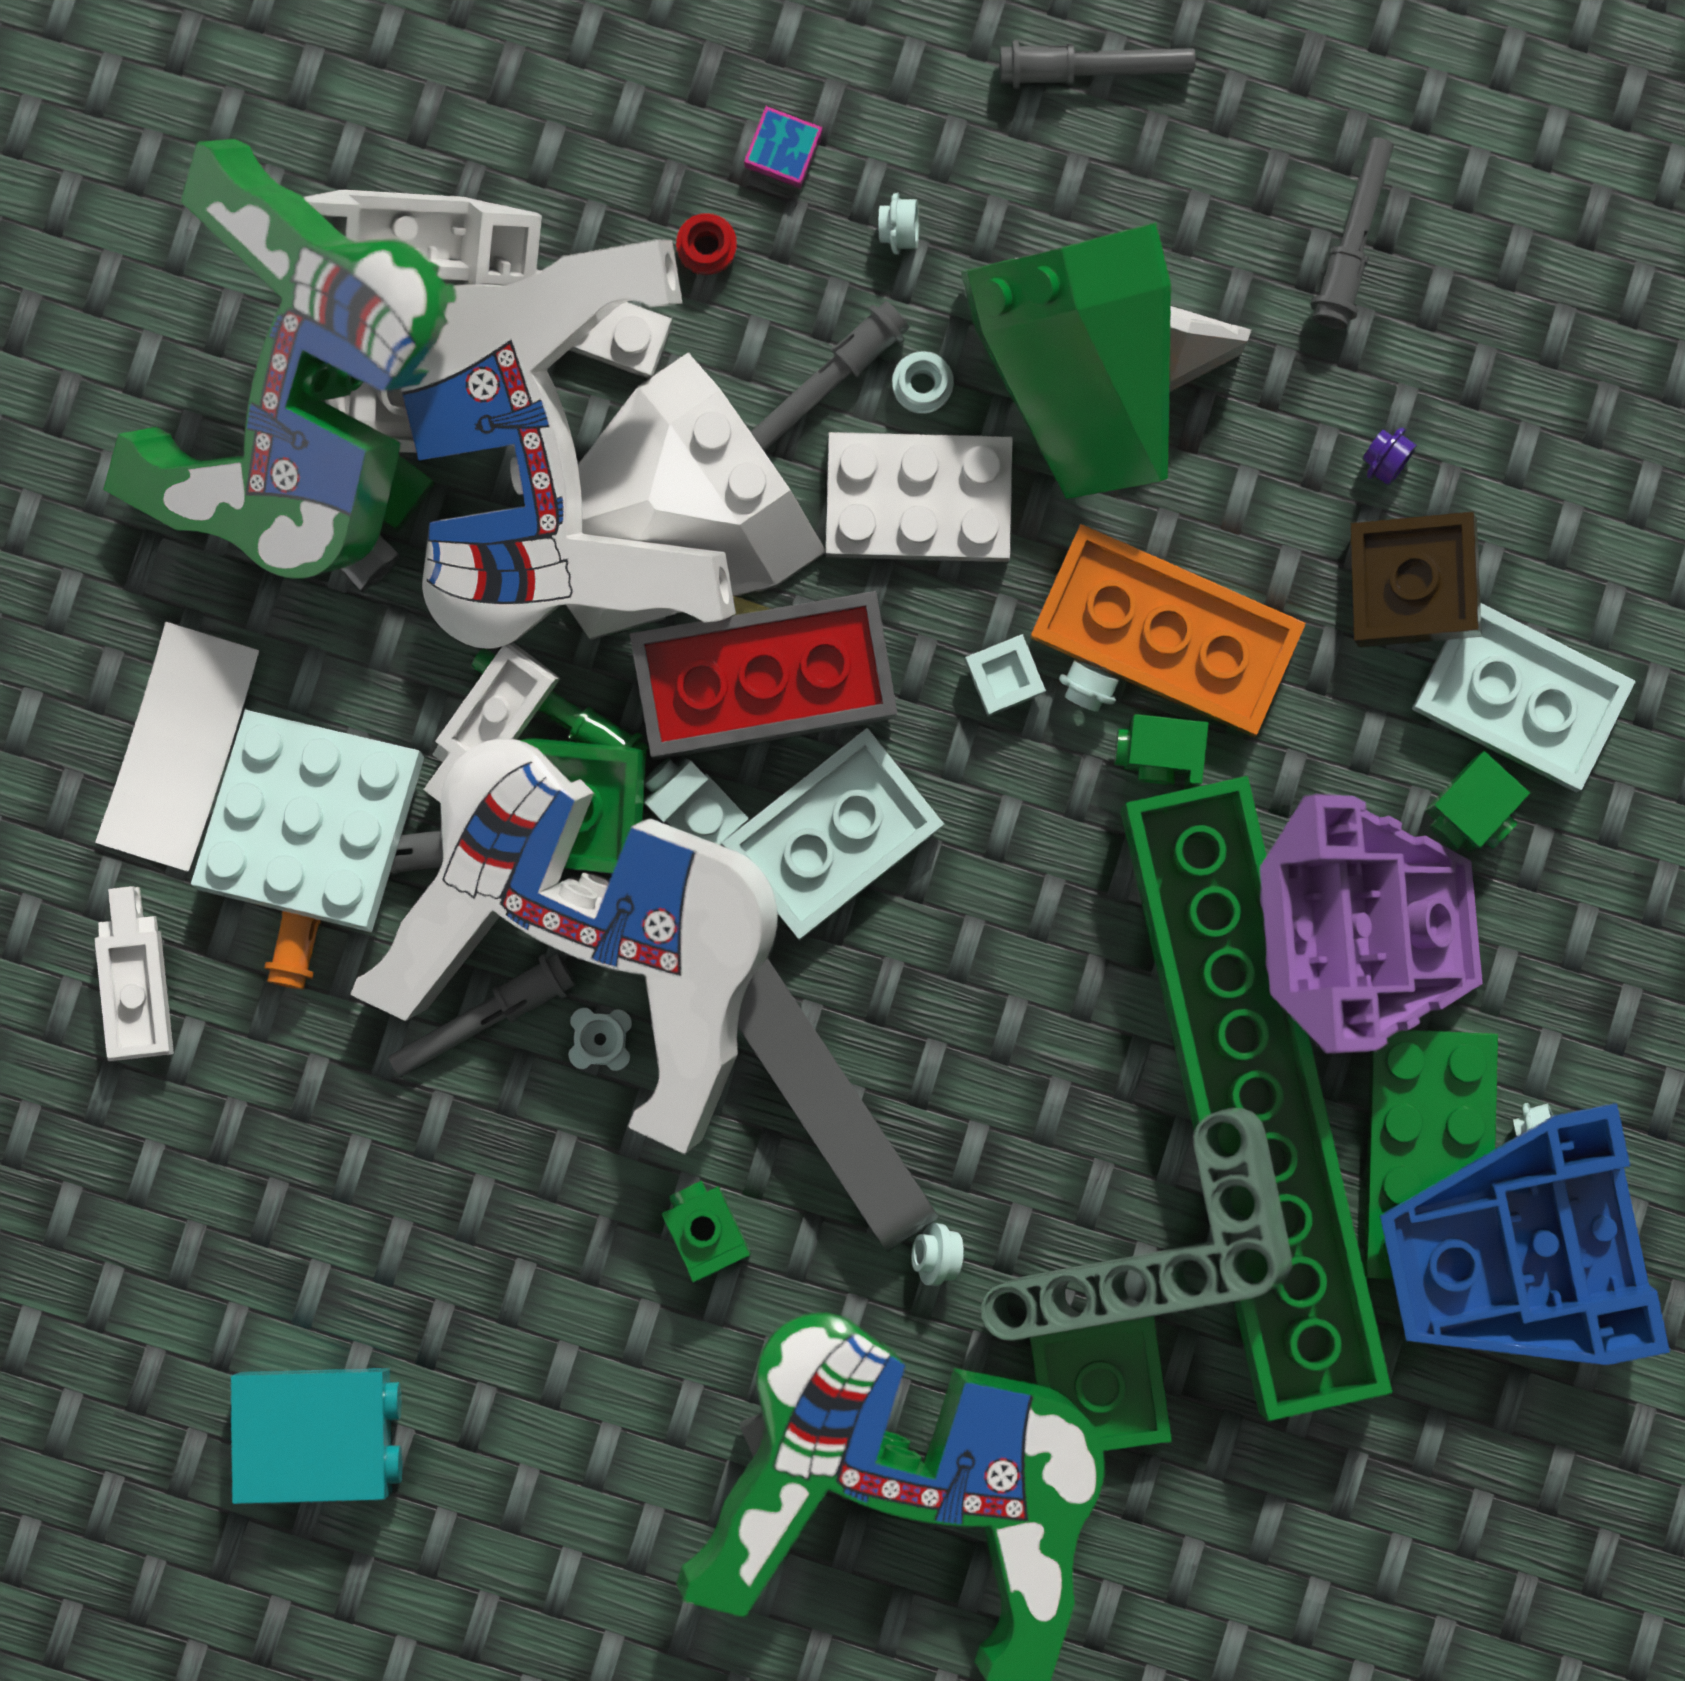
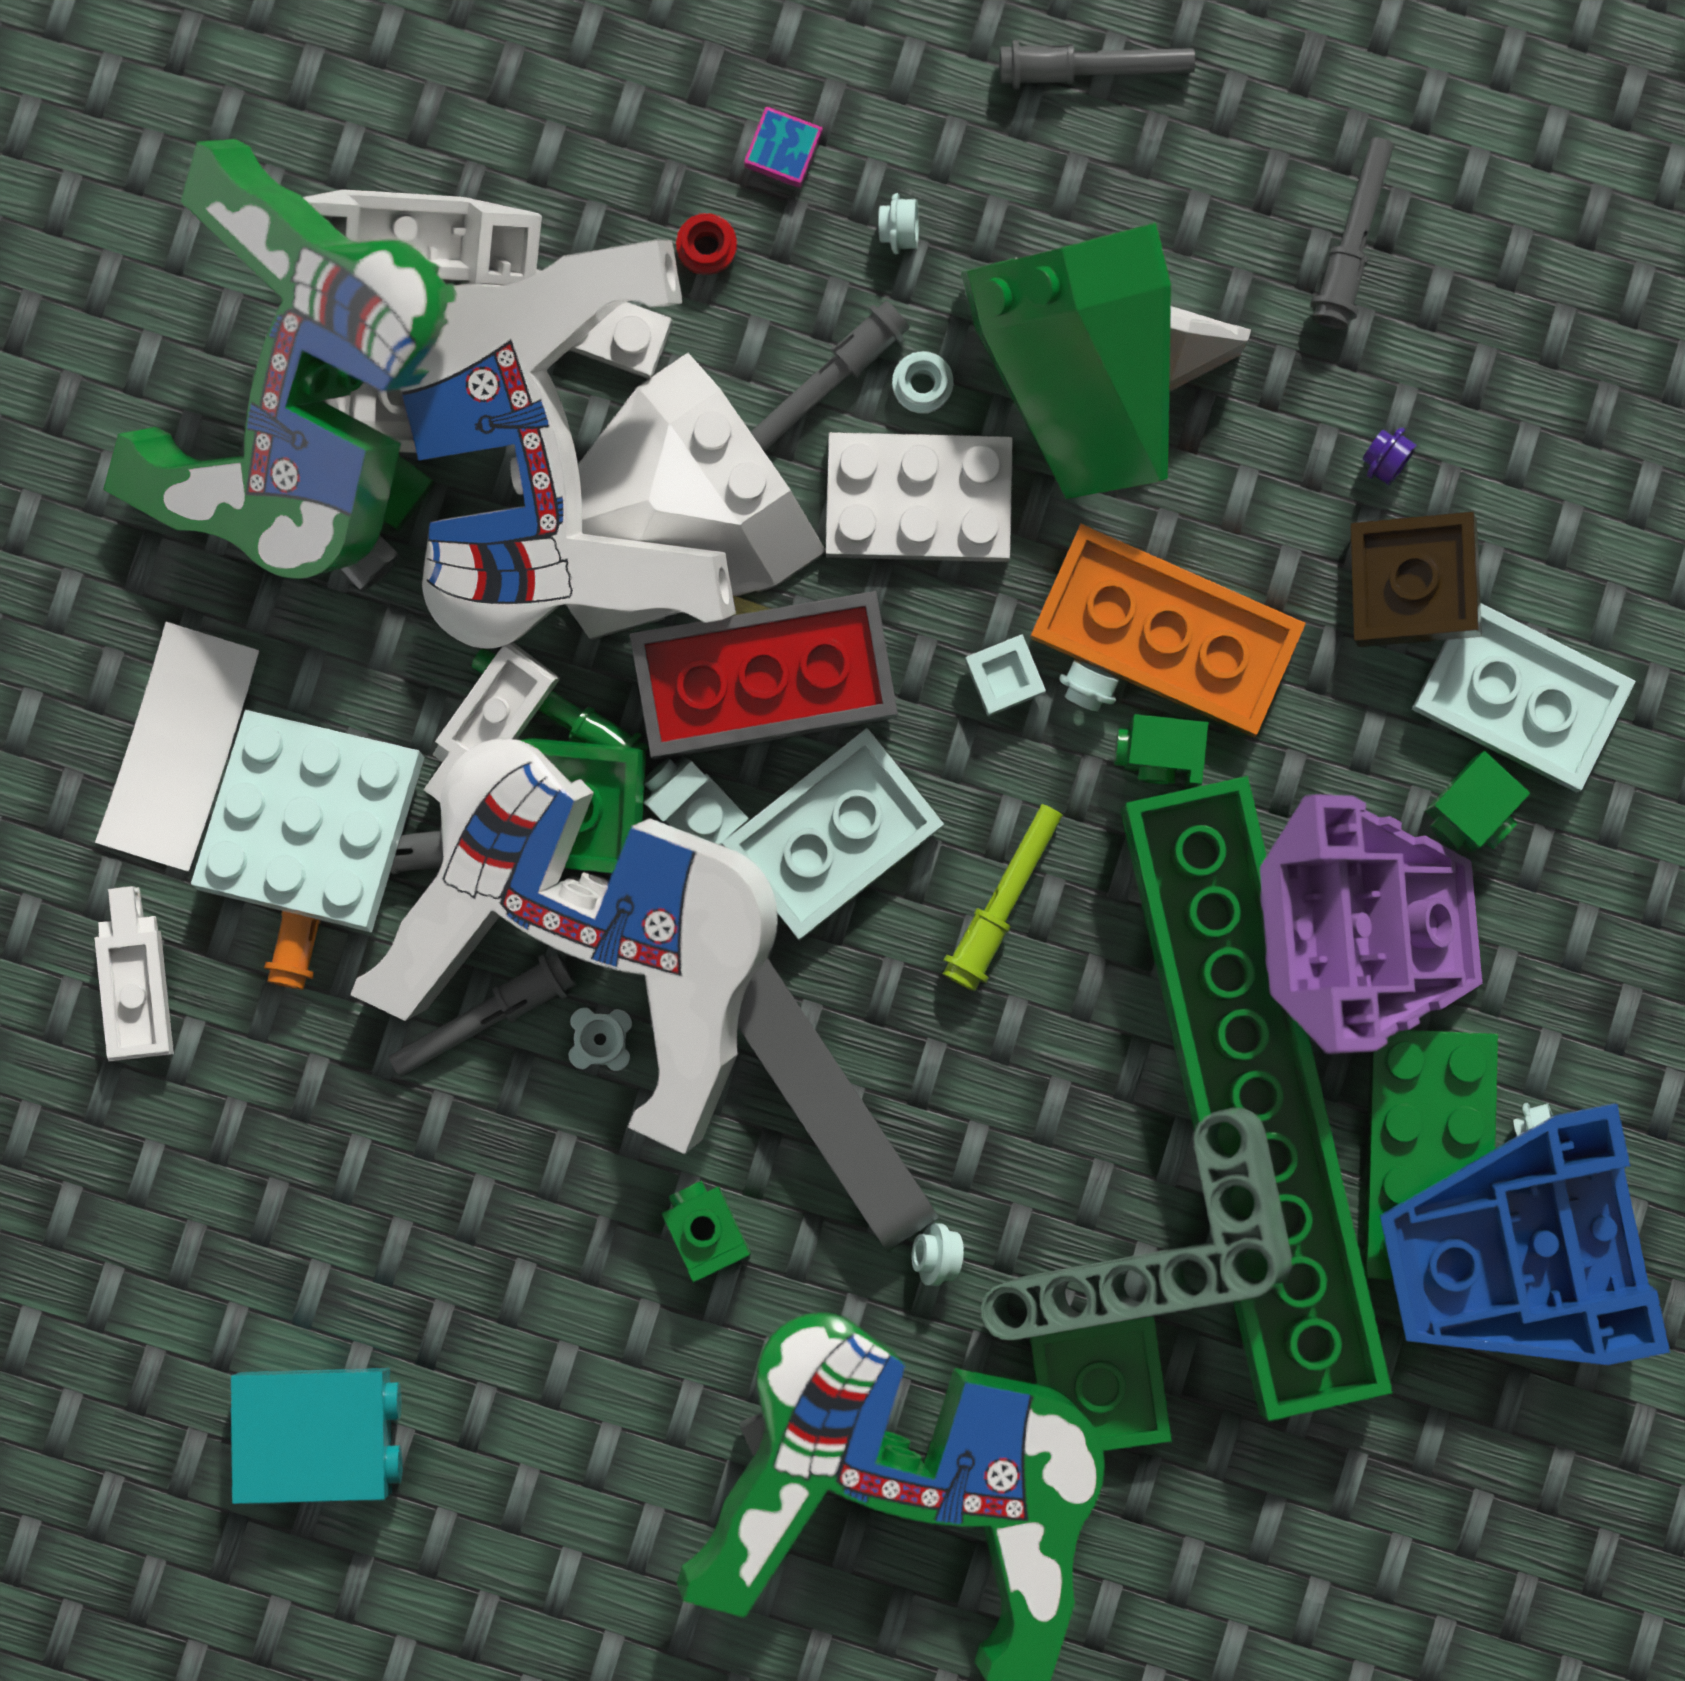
none -> lime pin [943,804,1063,992]

